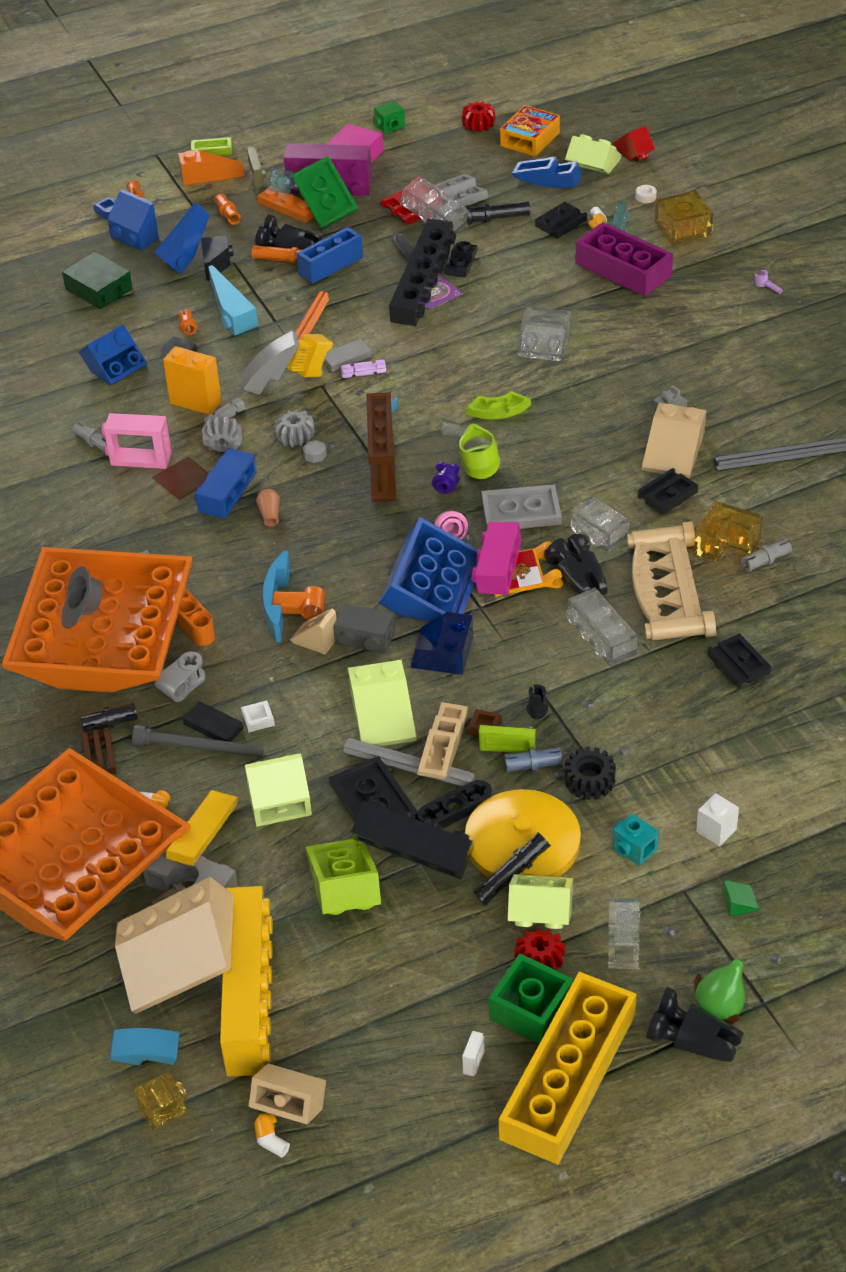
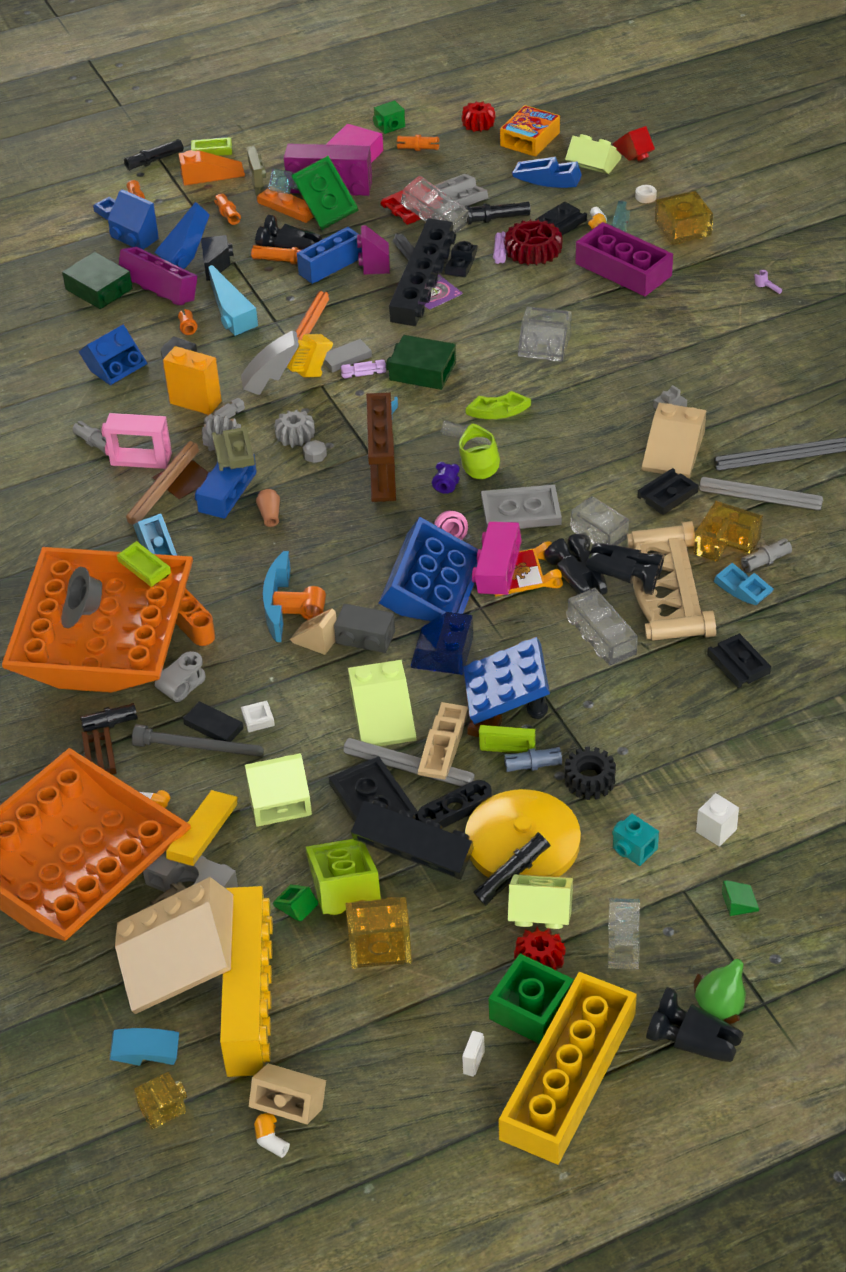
none -> lime tile [117,541,171,587]
none -> magenta brick [119,247,197,305]
none -> black pin [124,139,184,171]
none -> medium nougat axle [126,441,199,524]
none -> dark azure slope [133,514,177,556]
none -> olive plate [212,427,255,471]
none -> green slope [272,884,318,921]
none -> clear yellow brick [346,897,412,969]
none -> magenta slope [357,225,390,275]
none -> dark green brick [386,335,456,390]
none -> orange pin [397,134,439,151]
none -> plate [463,637,550,724]
none -> lavender axle [493,231,506,264]
none -> dark red gear [504,219,563,266]
none -> black piece [586,543,665,595]
none -> light grey axle [699,477,823,510]
none -> dark azure slope [713,563,774,605]

